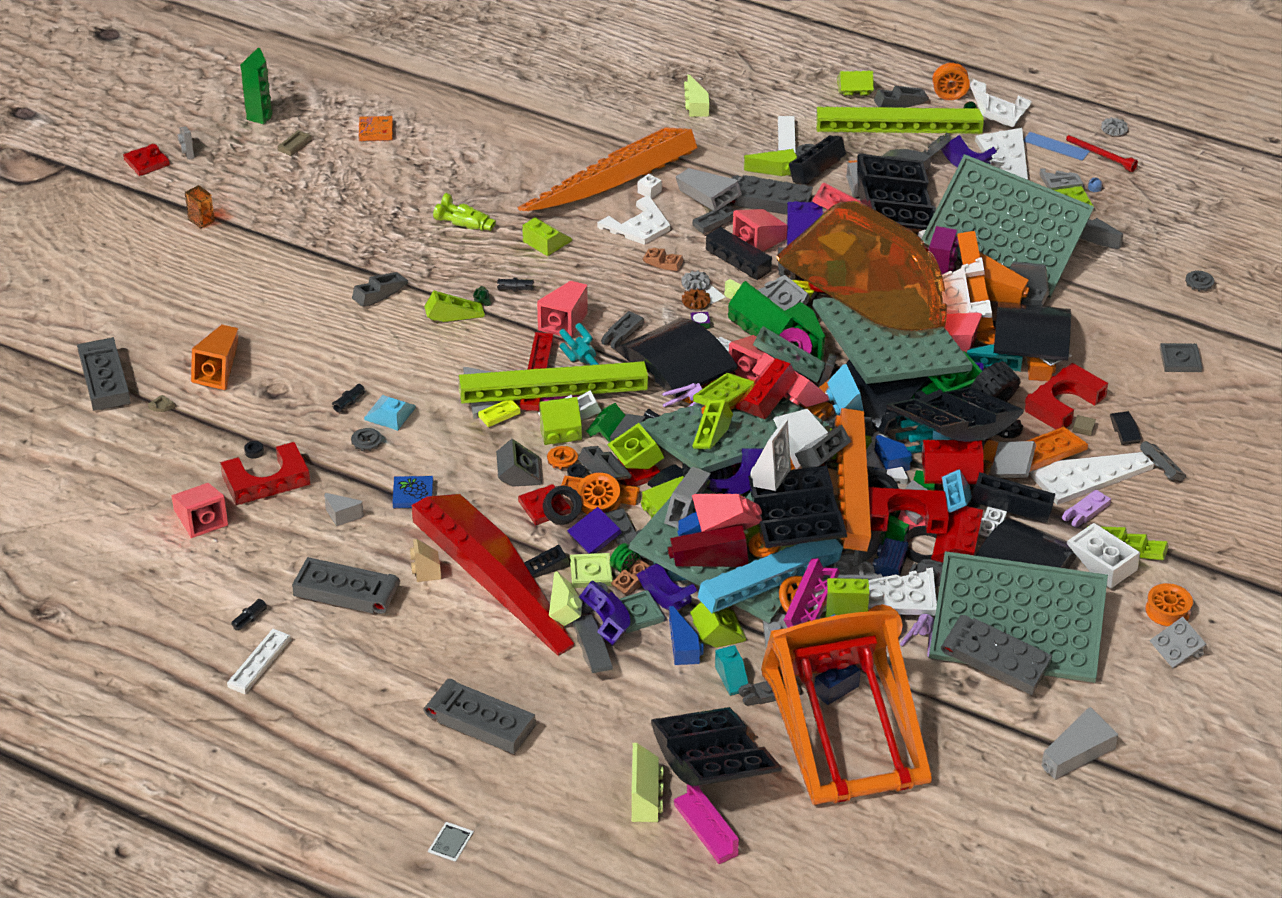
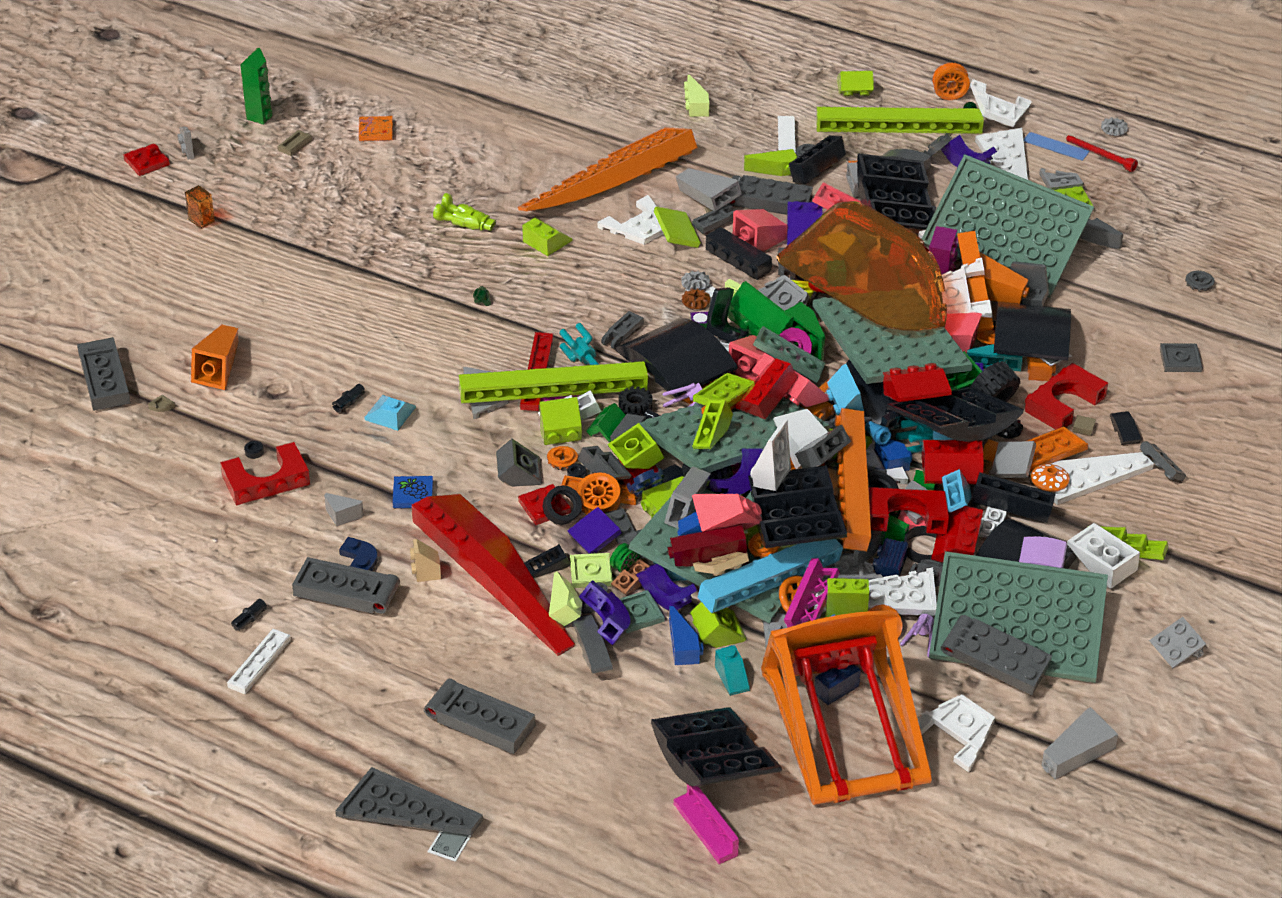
coral slope [171,483,228,538] -> none
dark grey gear [351,428,382,451] -> none
dark grey slope [352,272,408,307] -> none
lime slope [424,290,485,322] -> none
neon yellow plate [478,400,520,427] -> none
black pin [497,277,534,292] -> none
coral slope [537,281,588,337] -> none
yellowish green slope [632,743,663,822] -> none
white plate [638,174,662,199] -> none
nougat slope [643,248,684,271] -> none
dark grey hinge [738,677,800,706] -> none
dark grey wing [818,354,838,388] -> none
dark grey slope [874,85,929,108] -> none
lavender hinge [1062,490,1111,528] -> none
medium blue hinge [1088,177,1102,192] -> none
orange wheel [1145,583,1193,627] -> none
none -> dark grey wing [335,767,483,835]
none -> dark blue plate [339,537,378,571]
none -> black tyre [619,386,652,416]
none -> dark blue plate [626,468,665,497]
none -> lime tile [653,206,700,248]
none -> tan wing [693,552,749,576]
none -> black piece [706,287,752,342]
none -> dark azure cone [865,421,891,445]
none -> red slope [883,363,952,402]
none -> white wing [917,694,995,772]
none -> lavender slope [1019,537,1067,568]
none -> orange dish [1031,464,1070,492]

